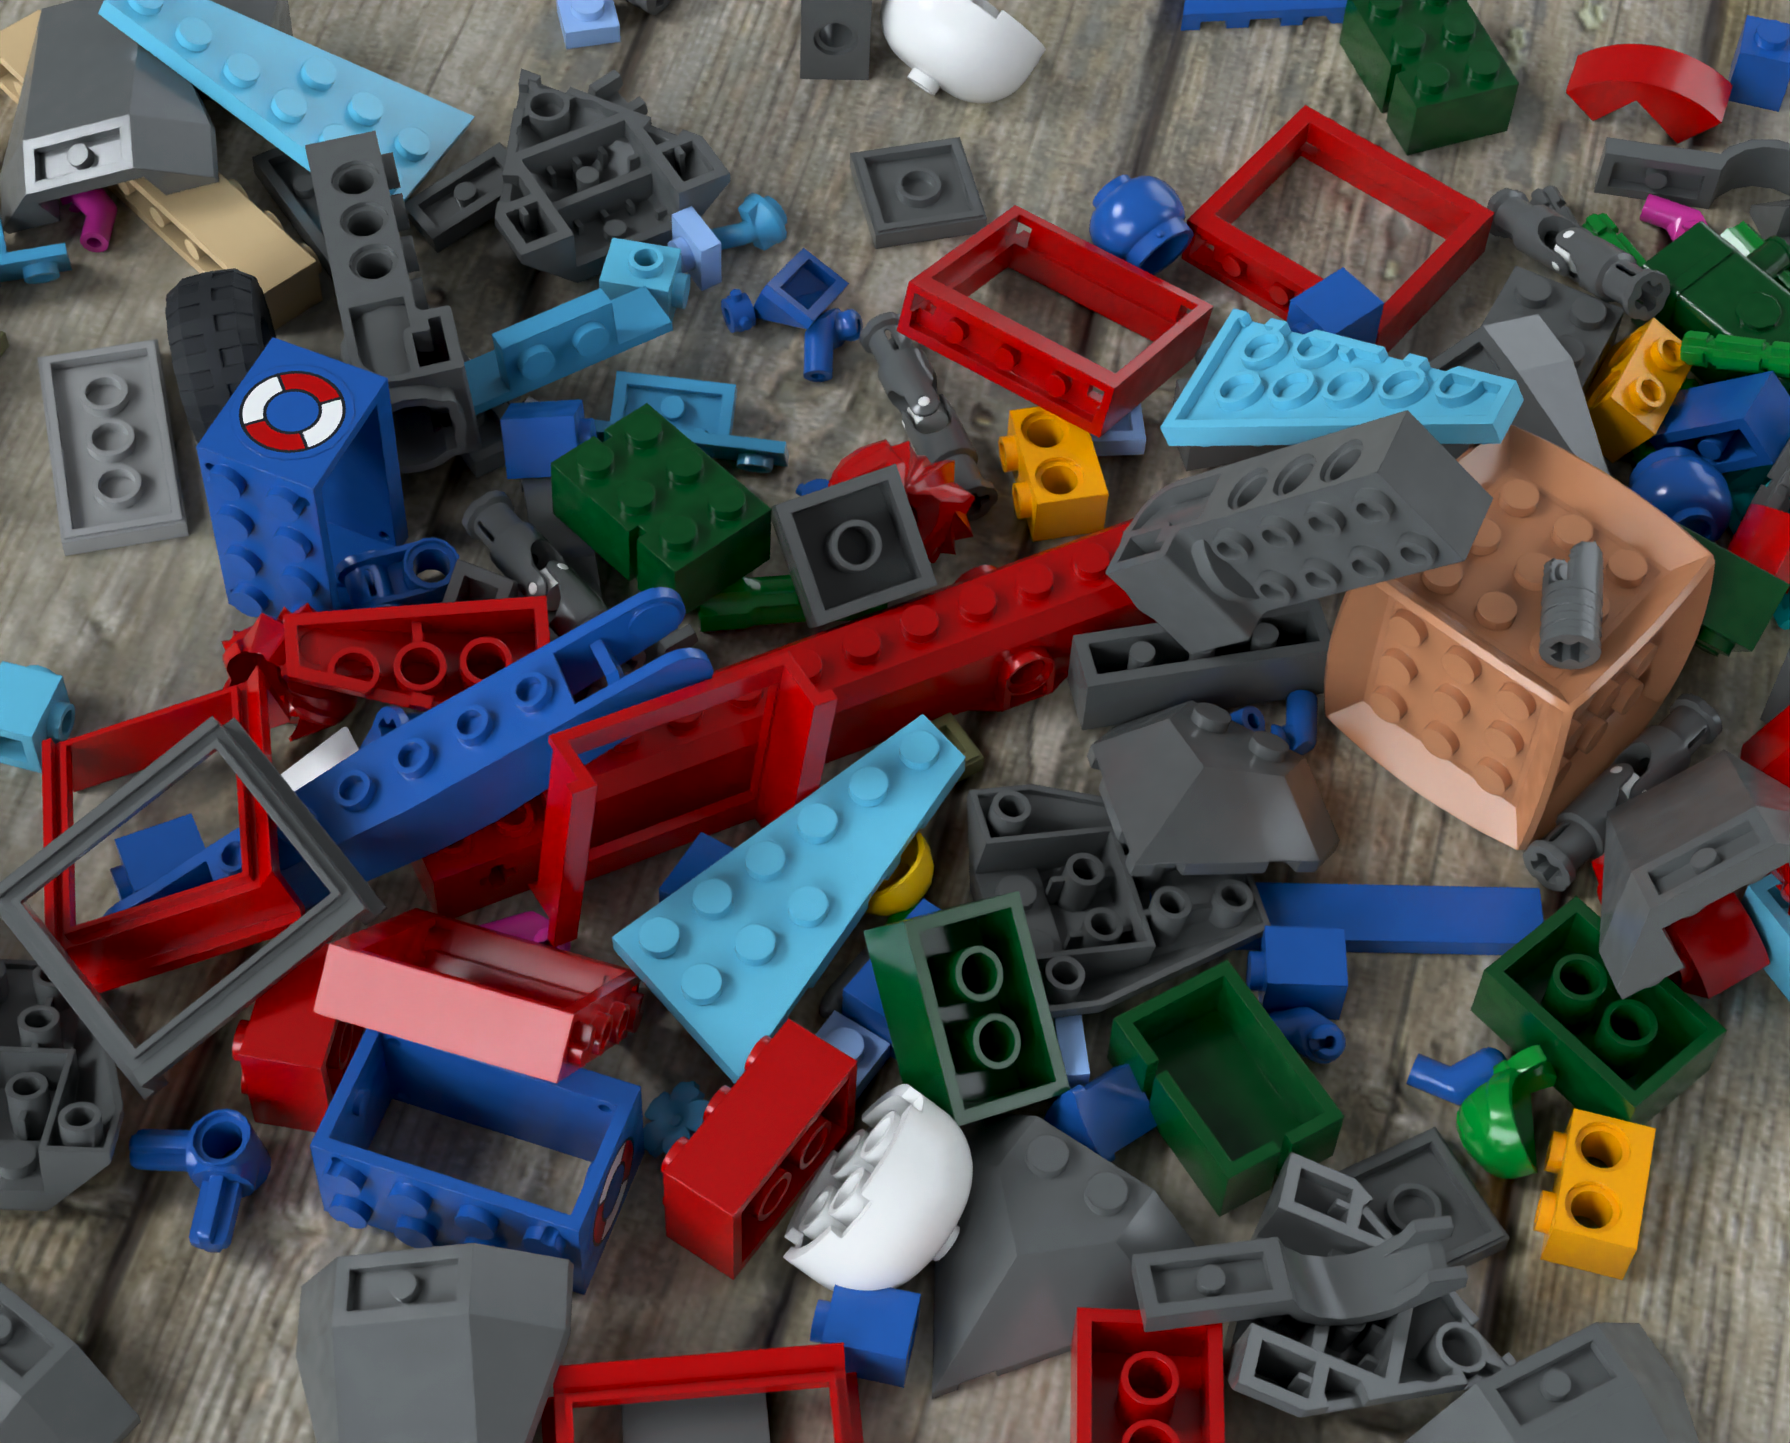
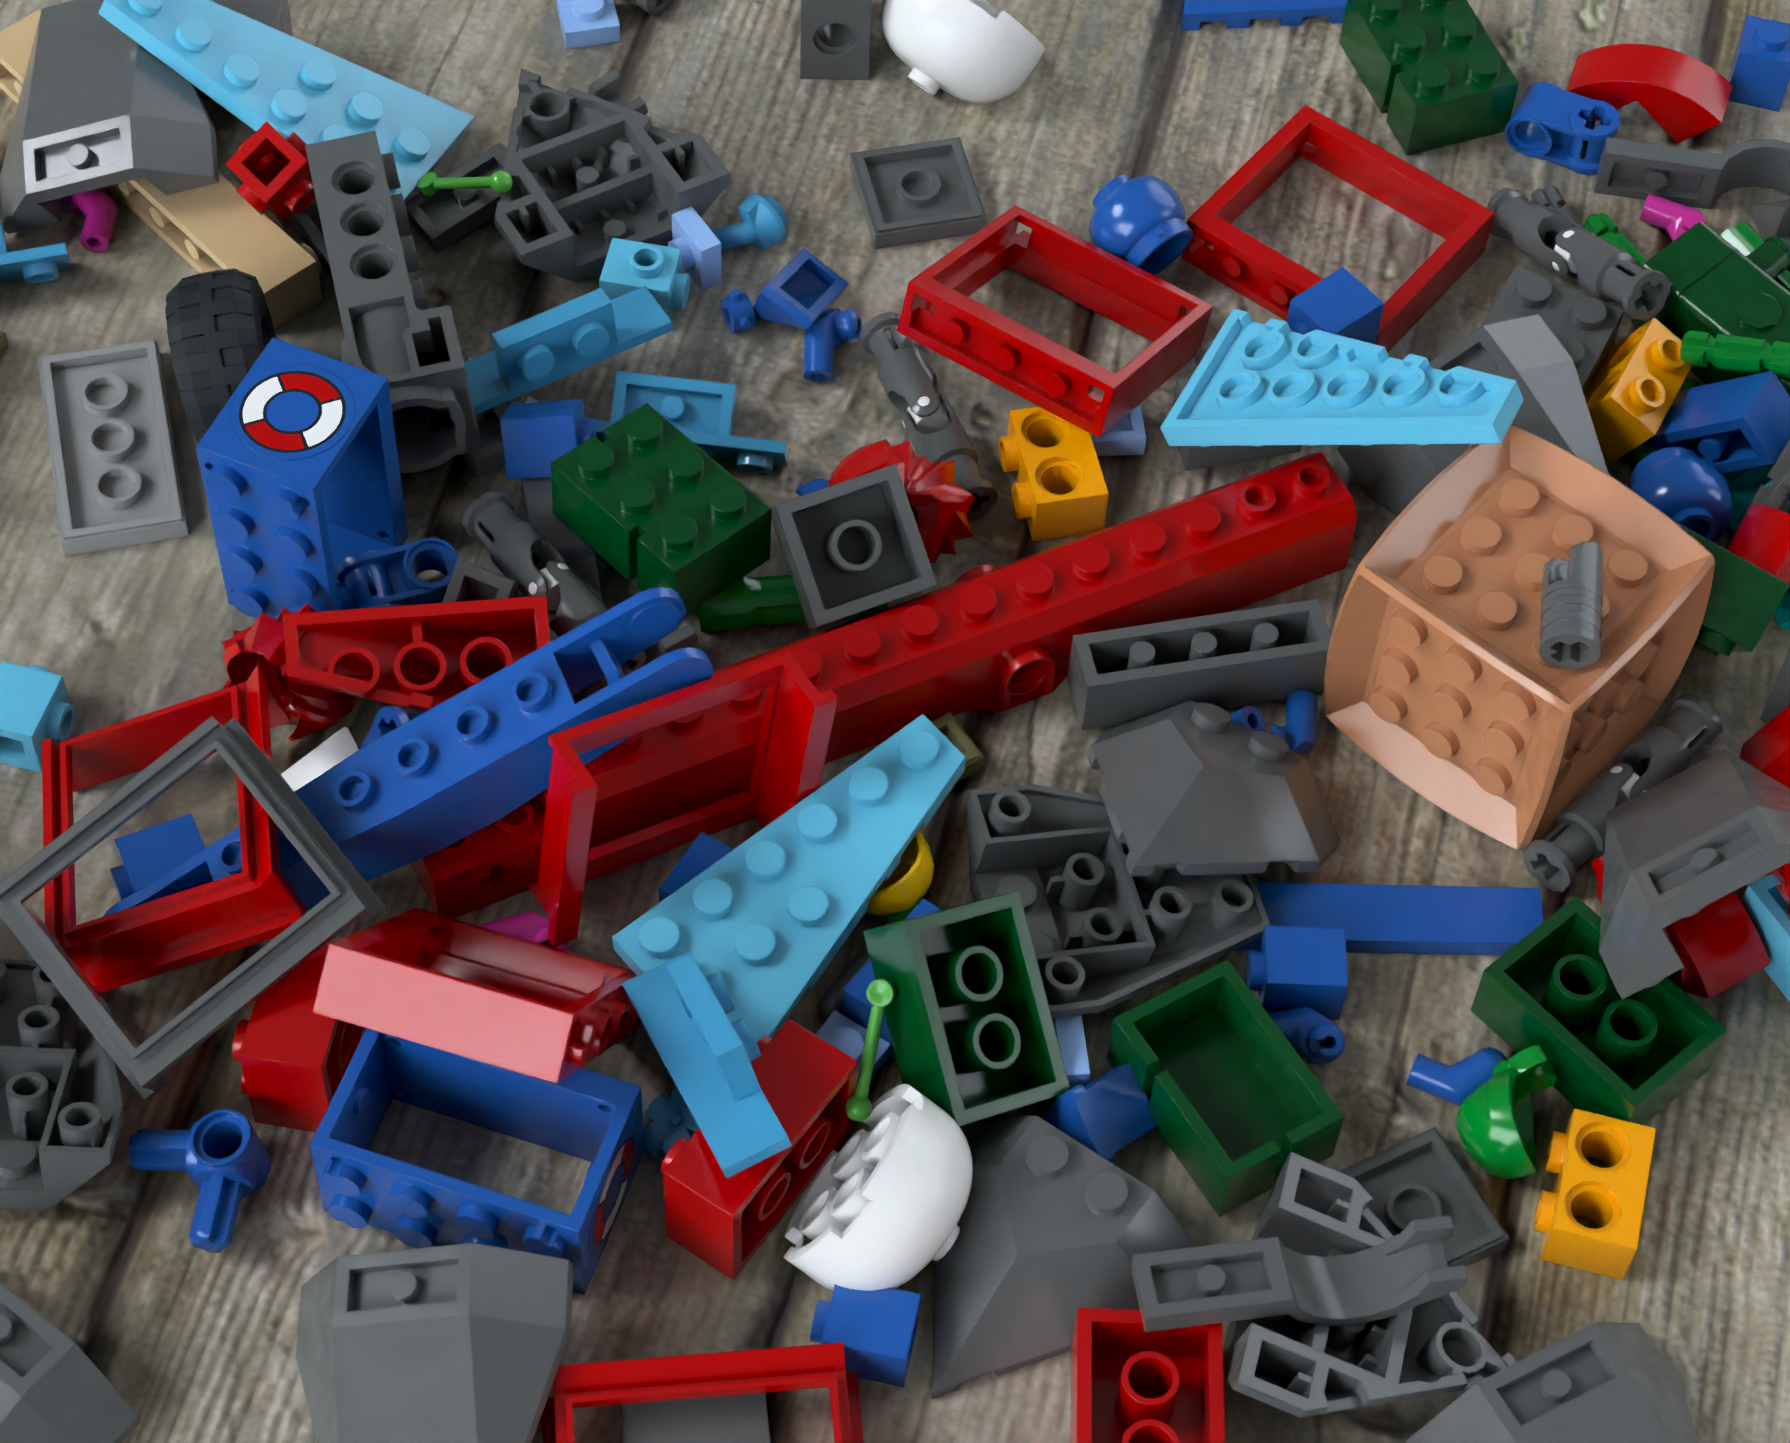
dark grey brick [1105,410,1493,654] -> none
none -> red brick [225,121,316,222]
none -> bright green hinge [417,170,513,196]
none -> dark azure bracket [622,952,792,1179]
none -> bright green hinge [845,978,896,1122]
none -> blue piece [1505,82,1620,175]

